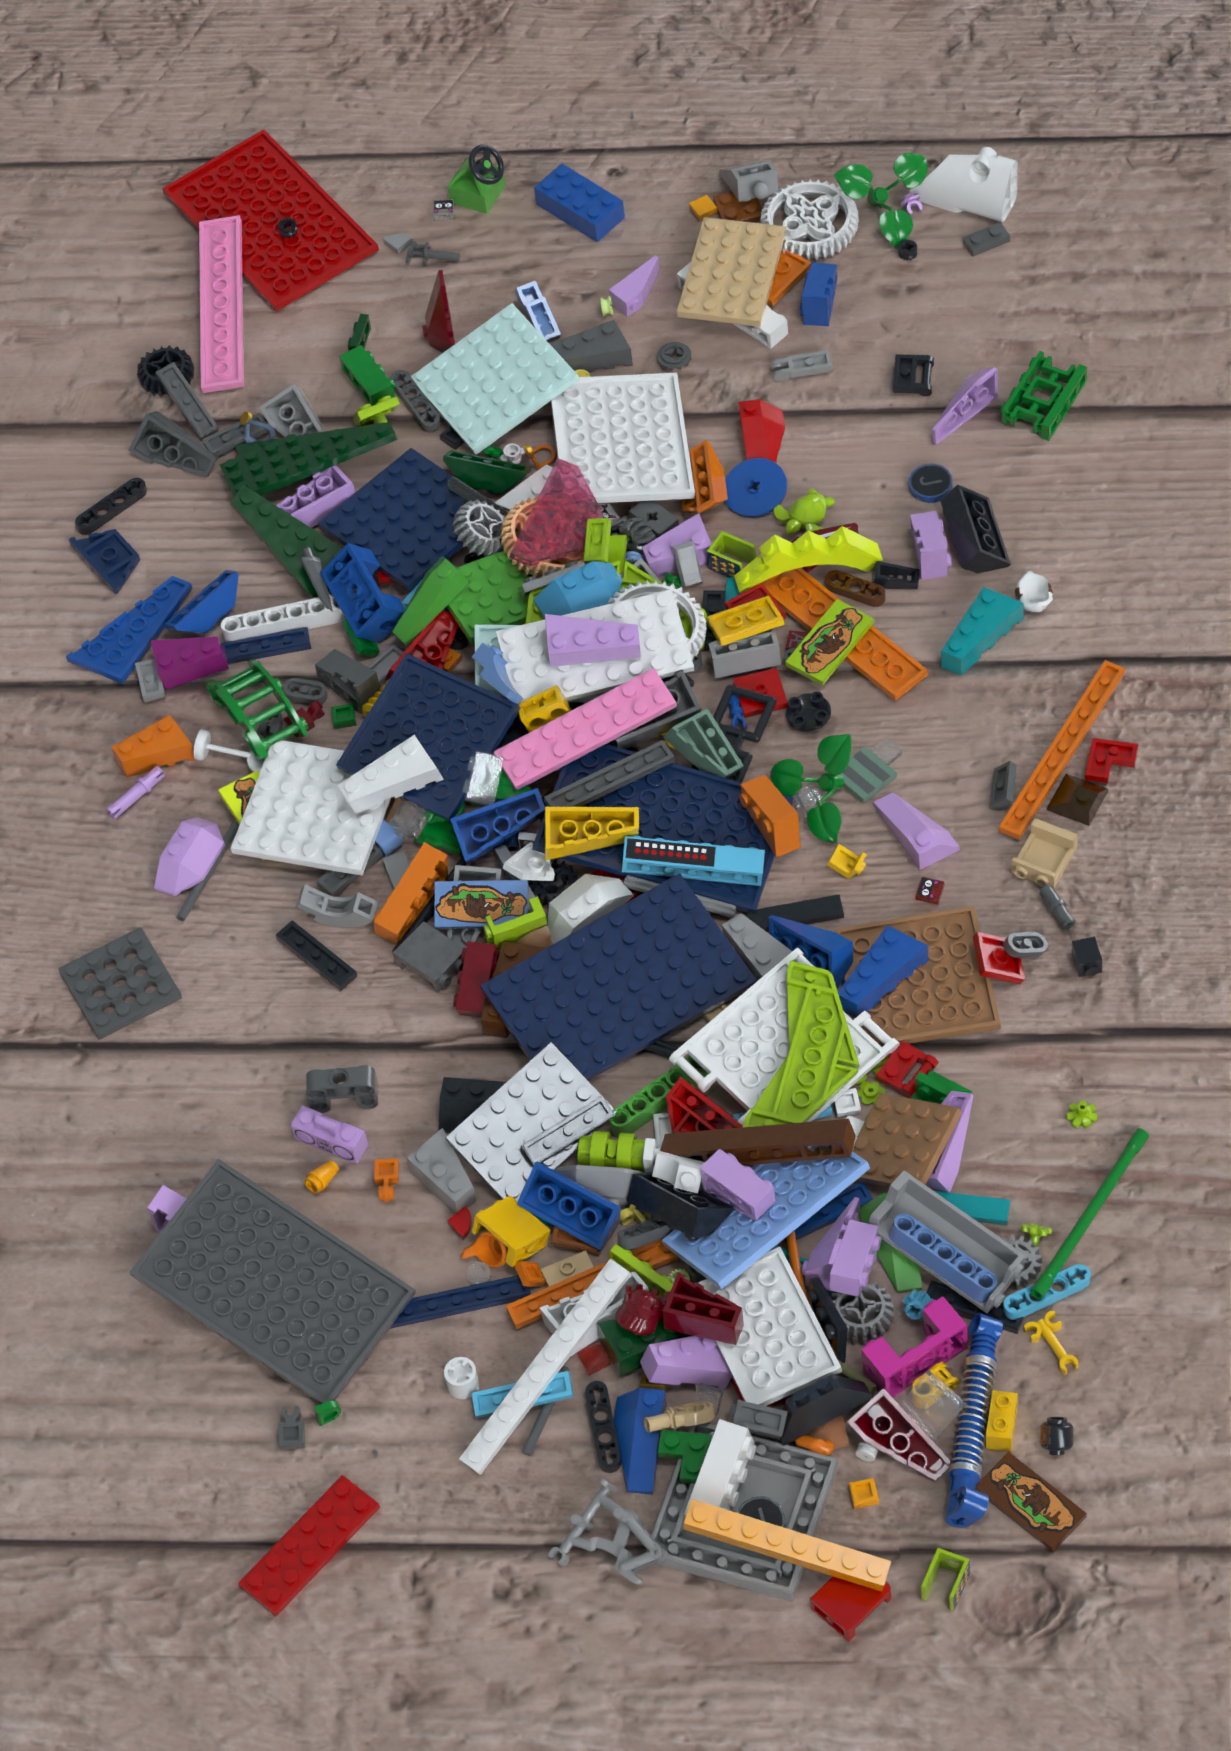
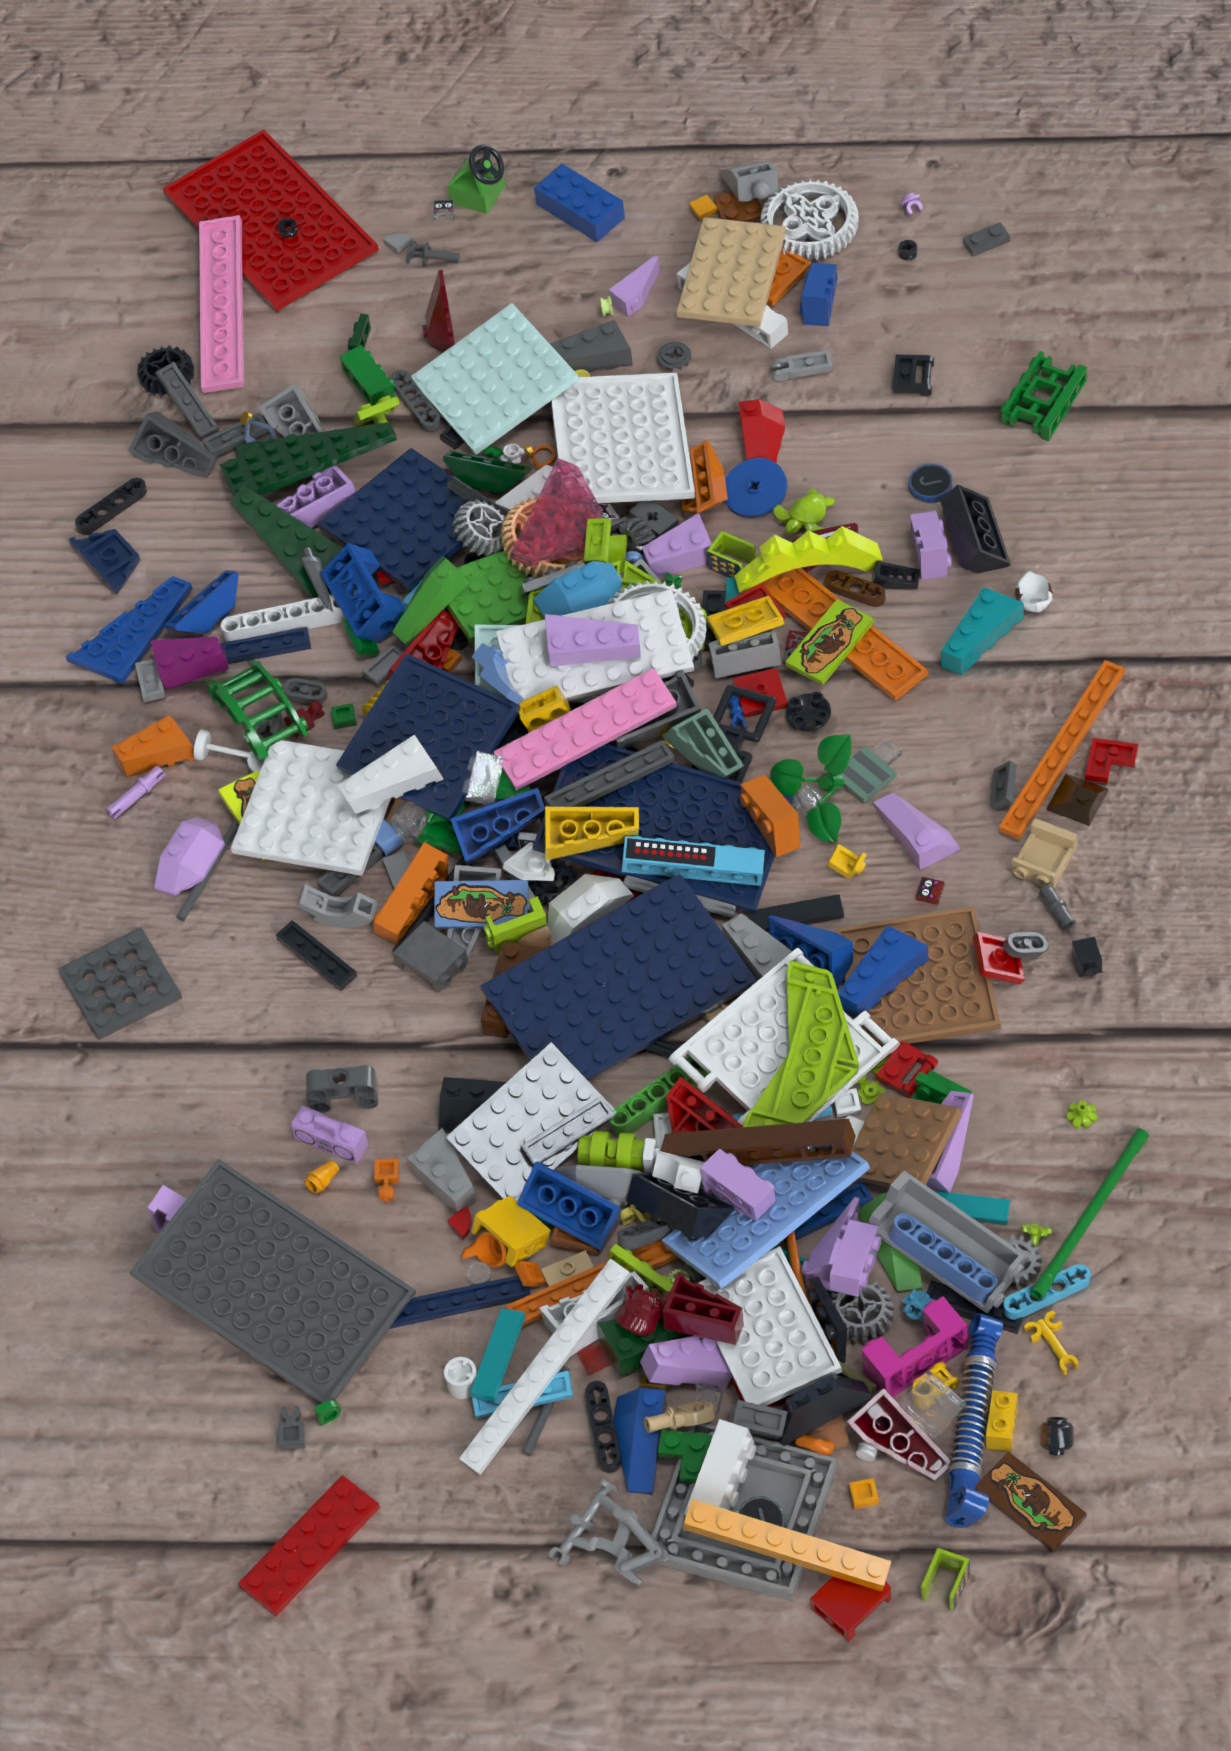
dark grey wedge [315,649,381,714] -> none
dark red wedge [453,941,500,1018] -> none
medium blue slope [515,281,561,342] -> none
light grey tile [672,541,703,588] -> none
green plant [834,153,928,248] -> none
white panel [909,147,1018,222] -> none
lavender wedge [932,367,998,445] -> none
none -> teal tile [470,1308,526,1401]

